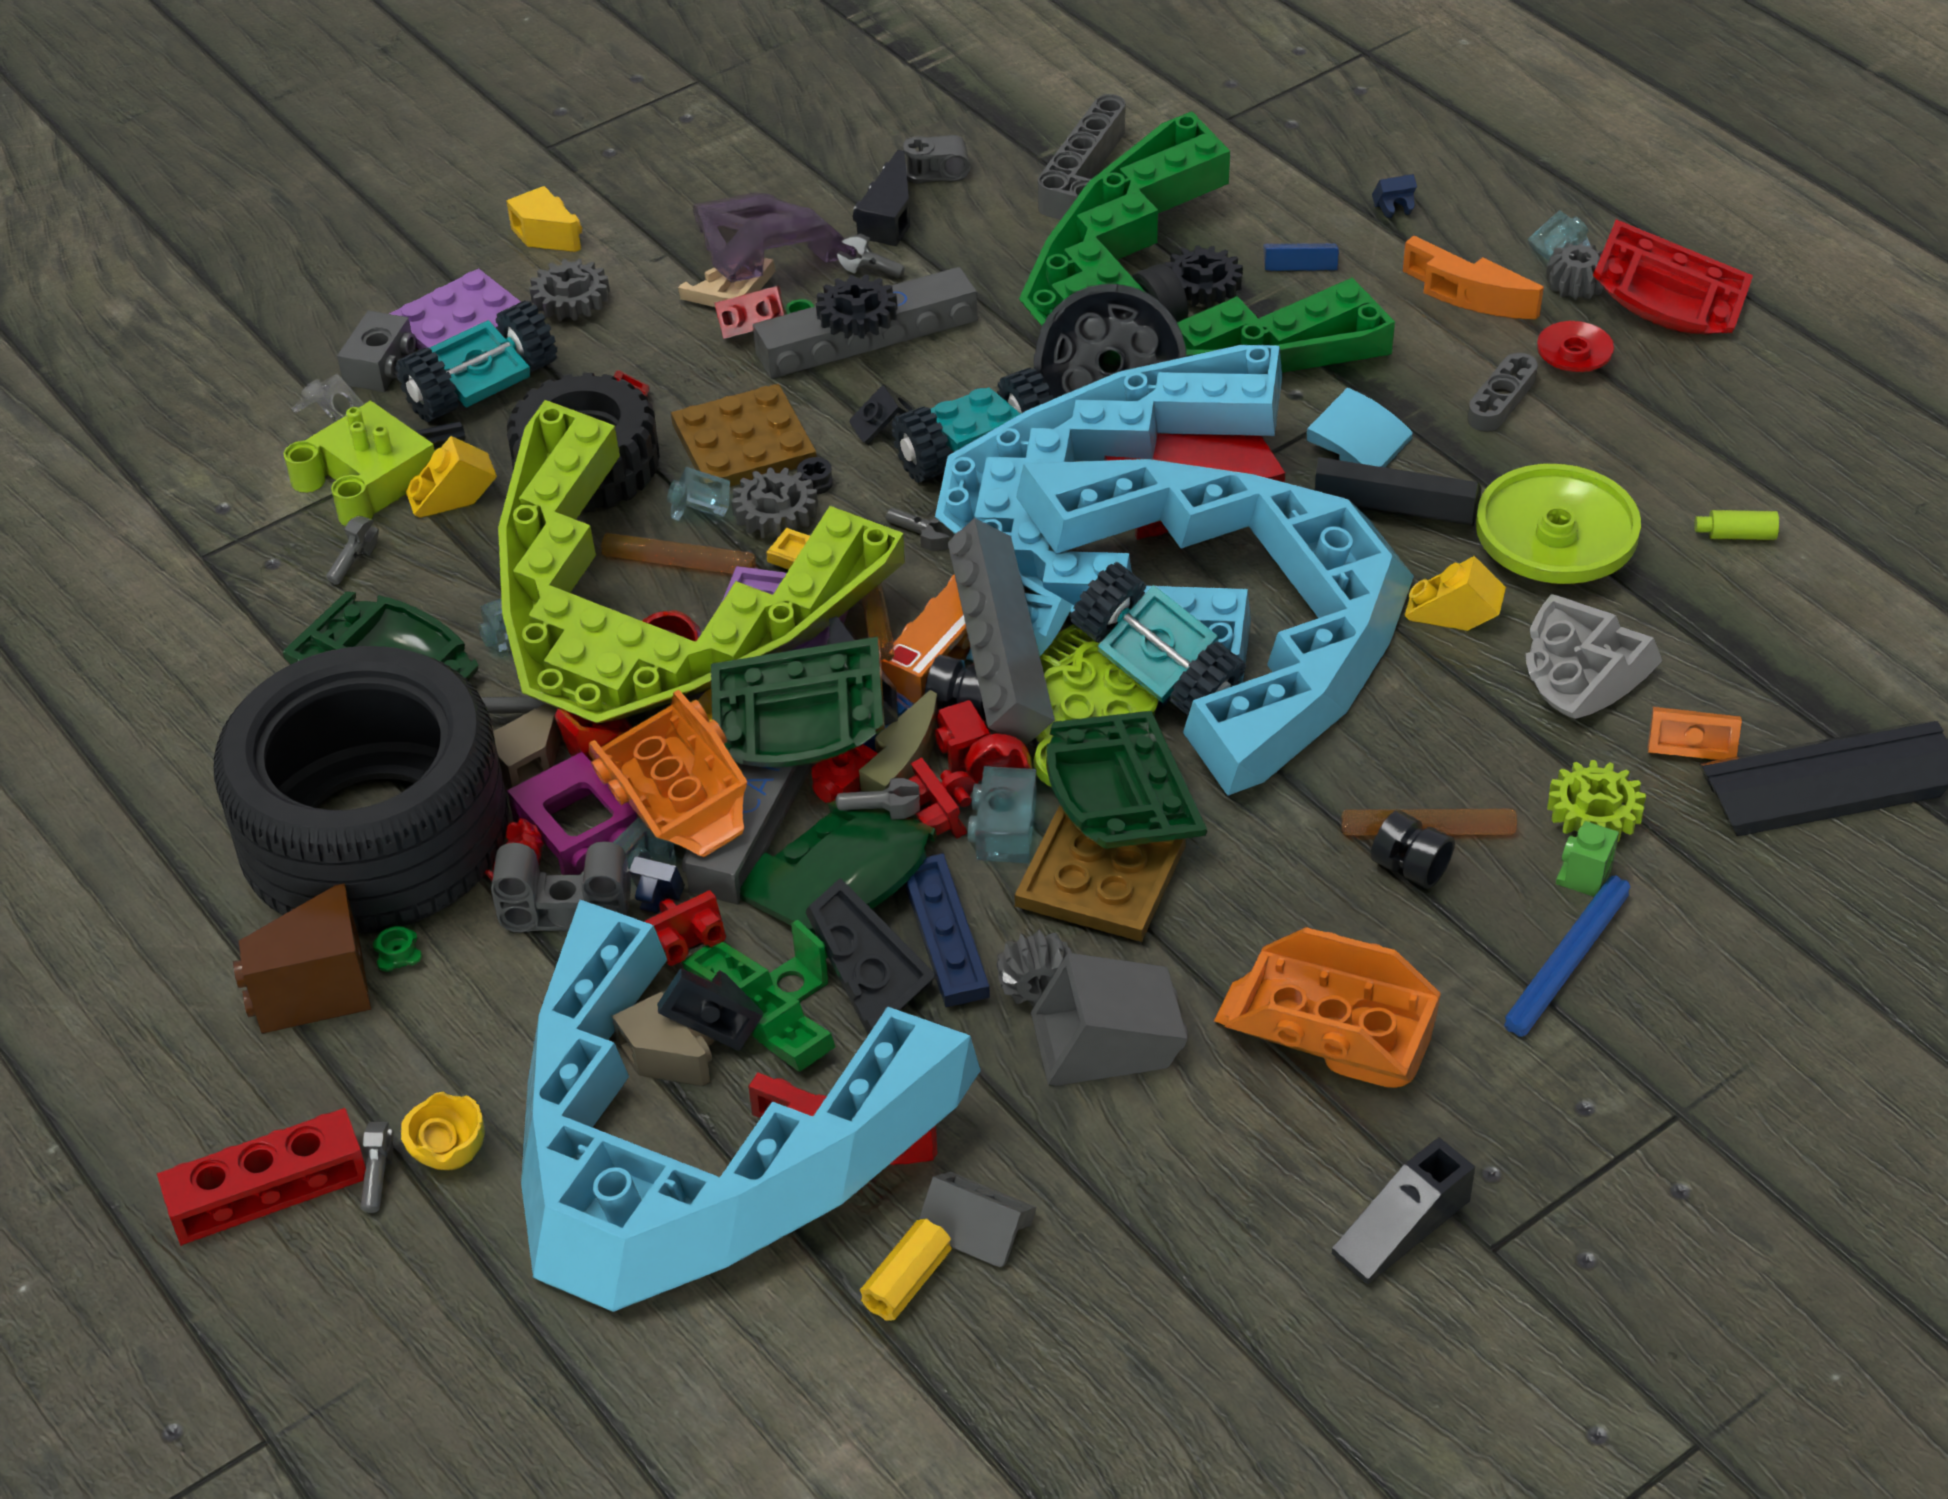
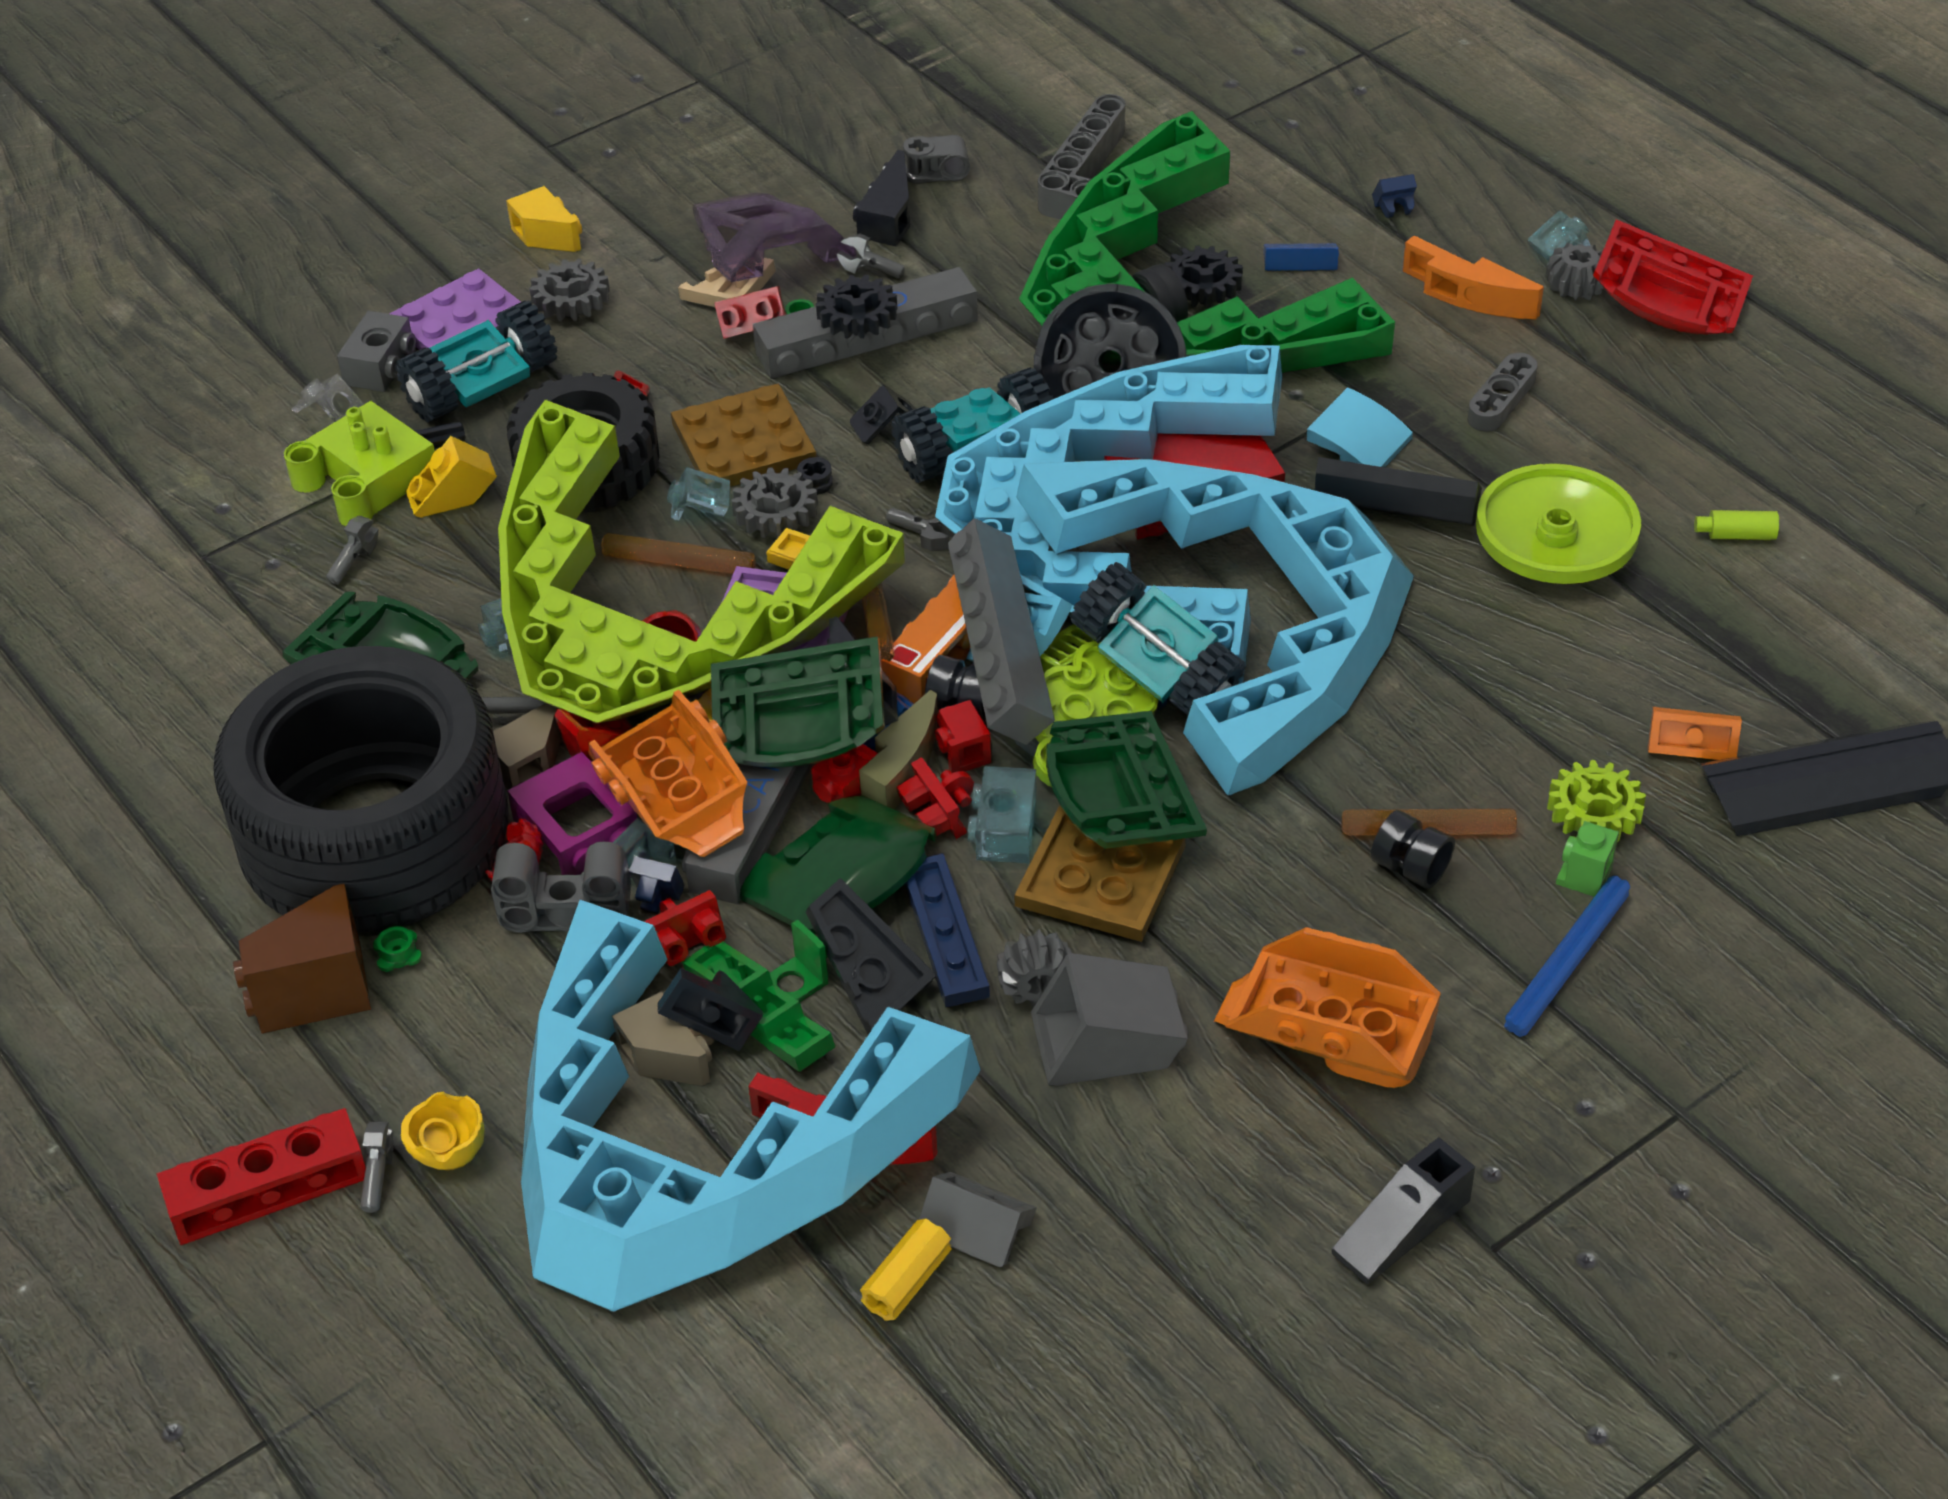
dark grey bar [836,778,920,819] -> none
red hair [964,733,1034,796] -> none
yellow slope [1405,556,1506,631] -> none
light grey brick [1526,594,1663,719] -> none
red dish [1537,321,1614,372] -> none

